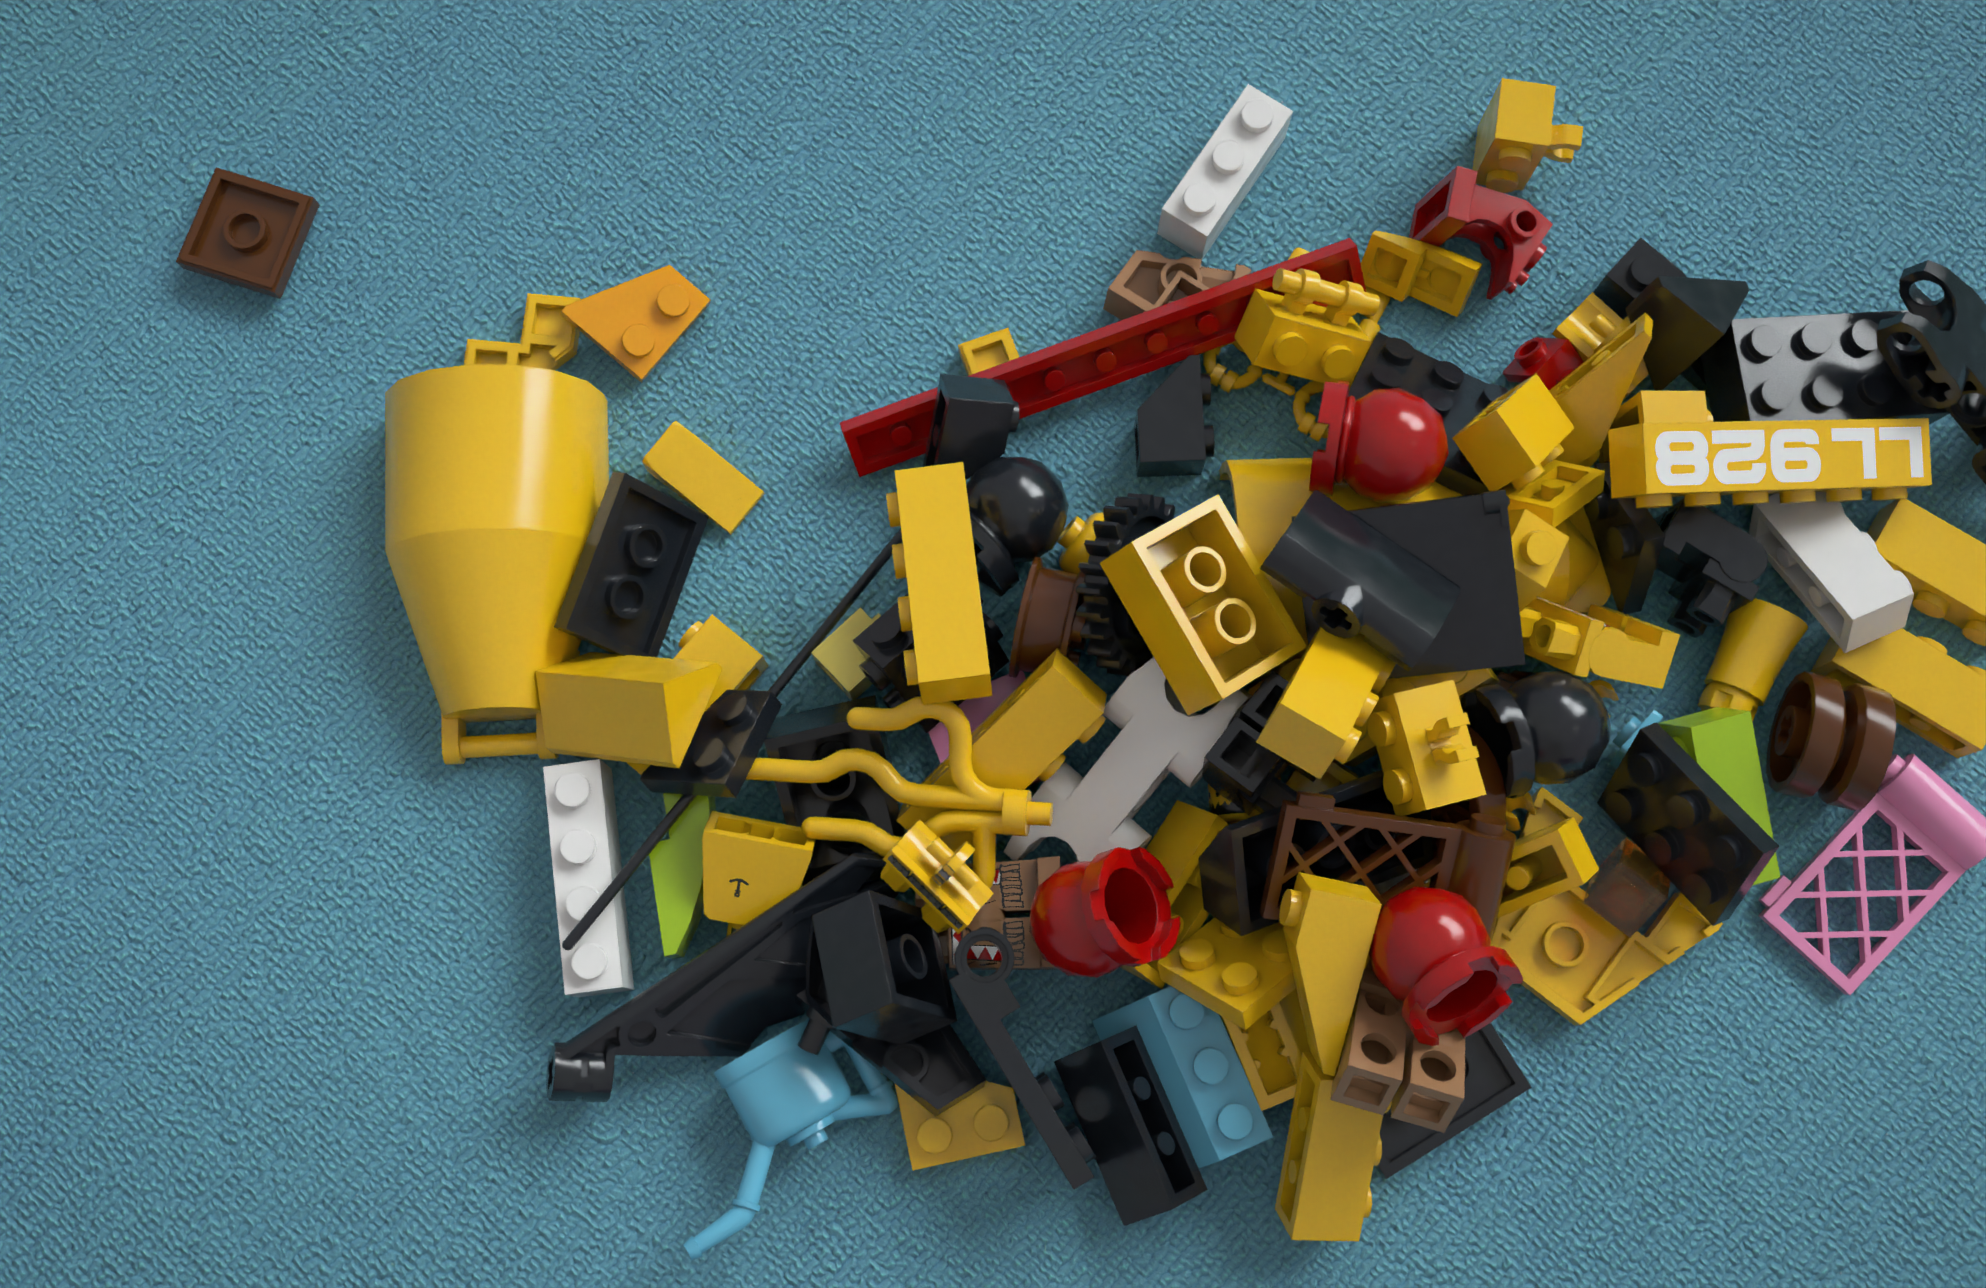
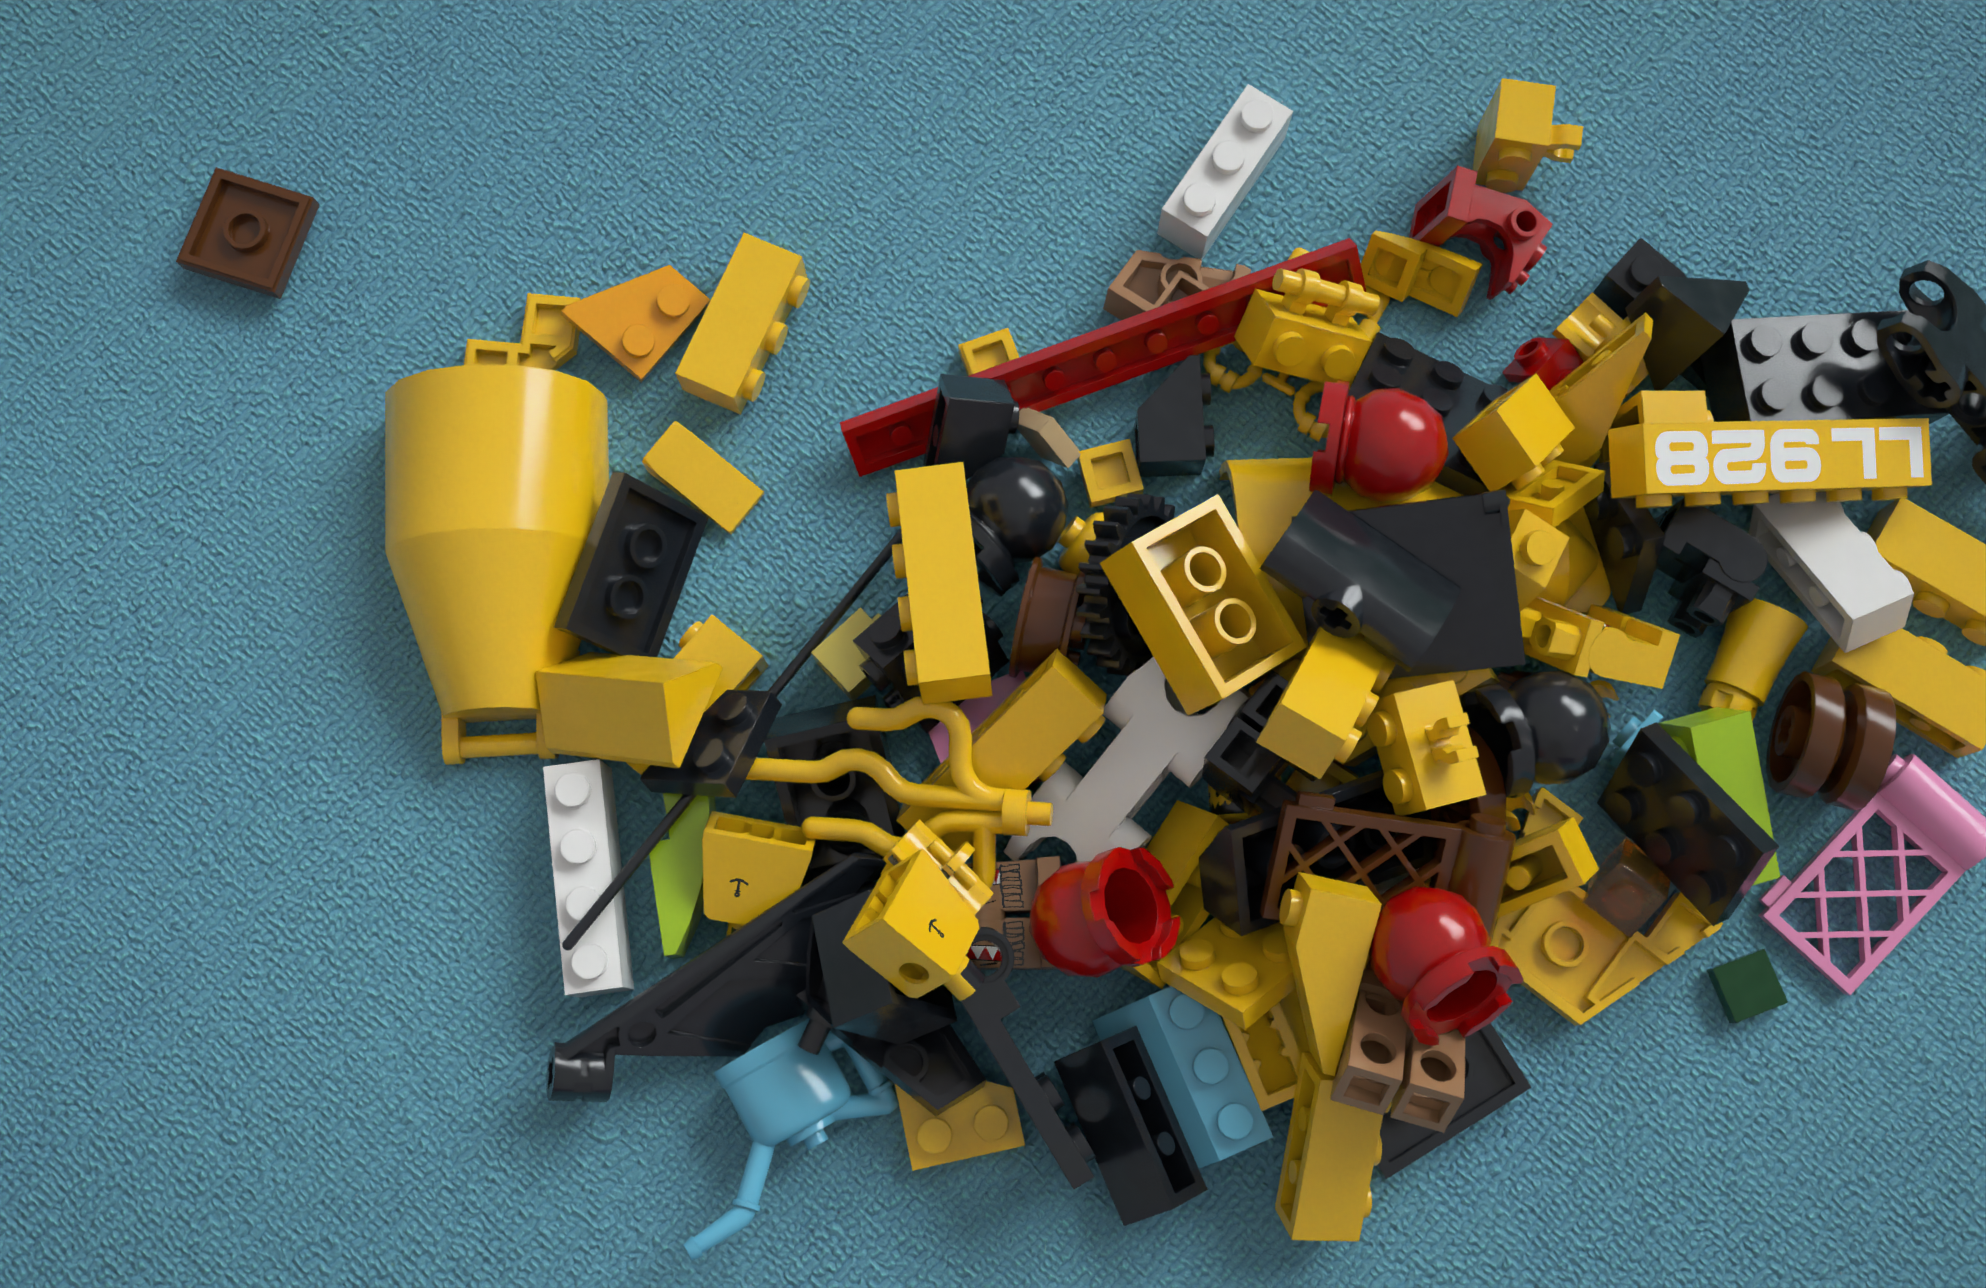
none -> yellow brick [675,233,810,415]
none -> yellow torso [842,848,985,1001]
none -> tan tile [1017,407,1081,468]
none -> yellow plate [1077,439,1144,508]
none -> dark green tile [1706,949,1788,1023]

